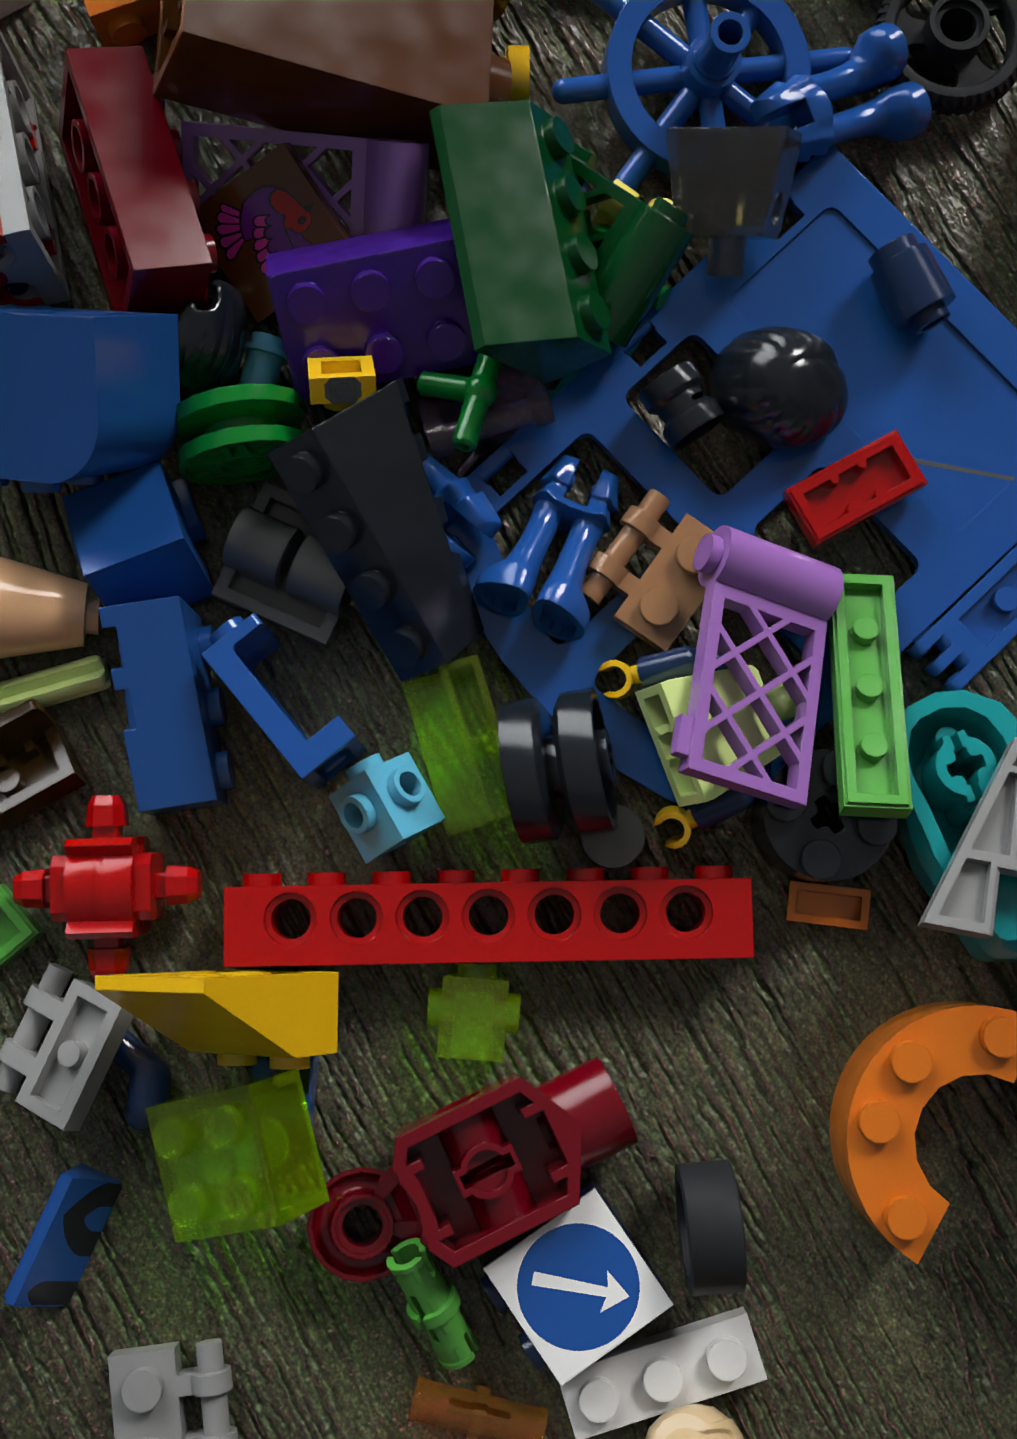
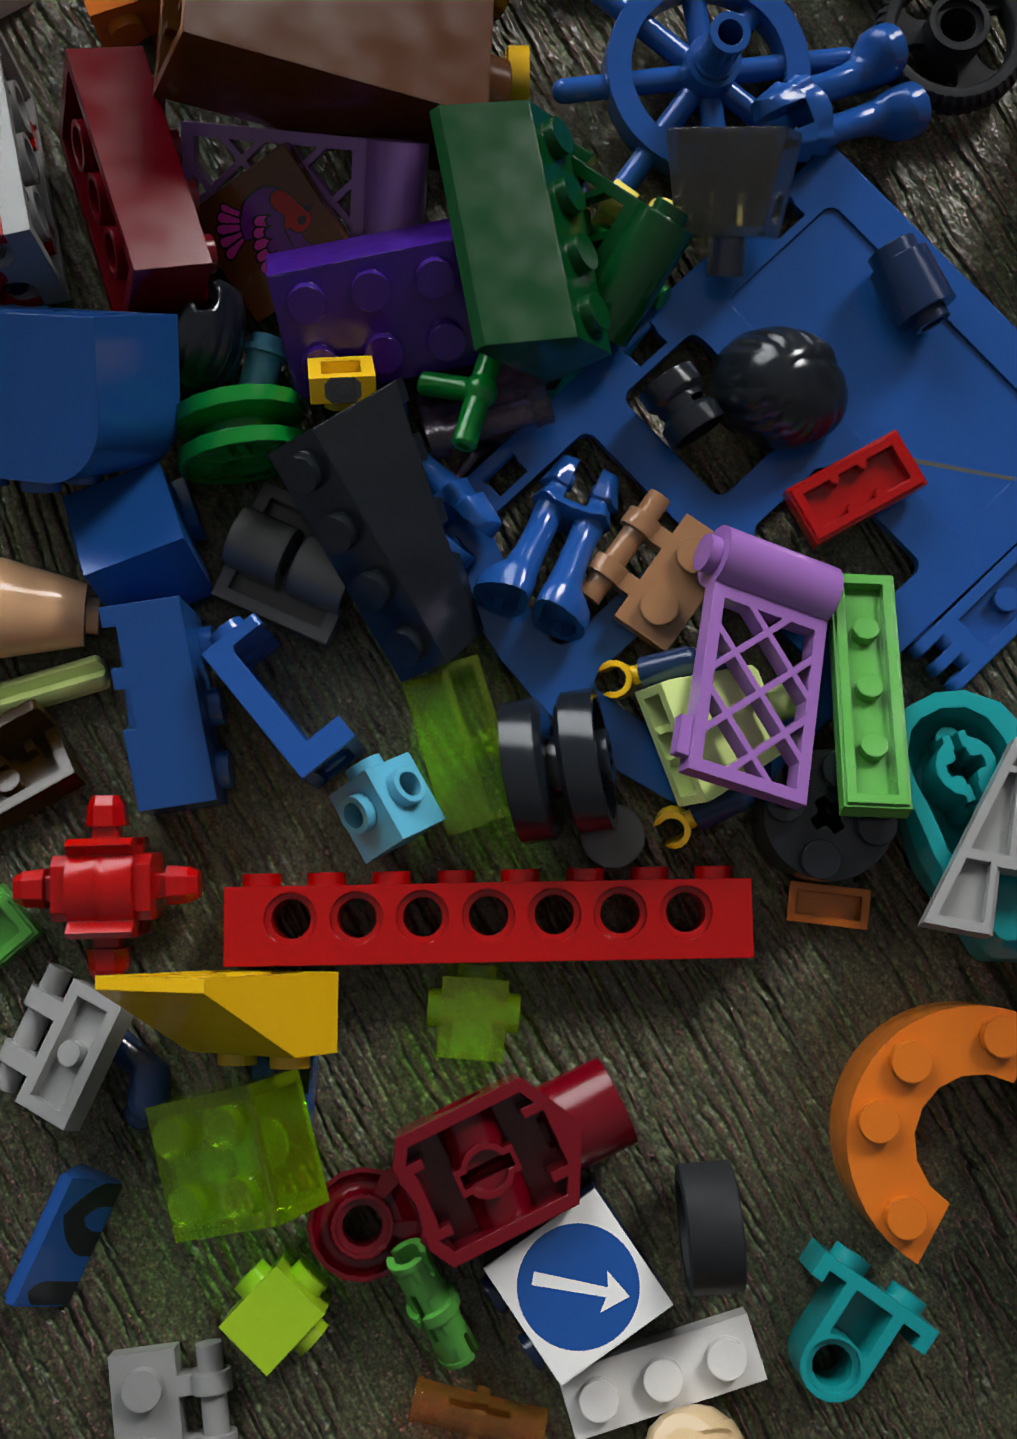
none -> lime brick [219,1251,332,1376]
none -> teal pin [787,1237,940,1403]

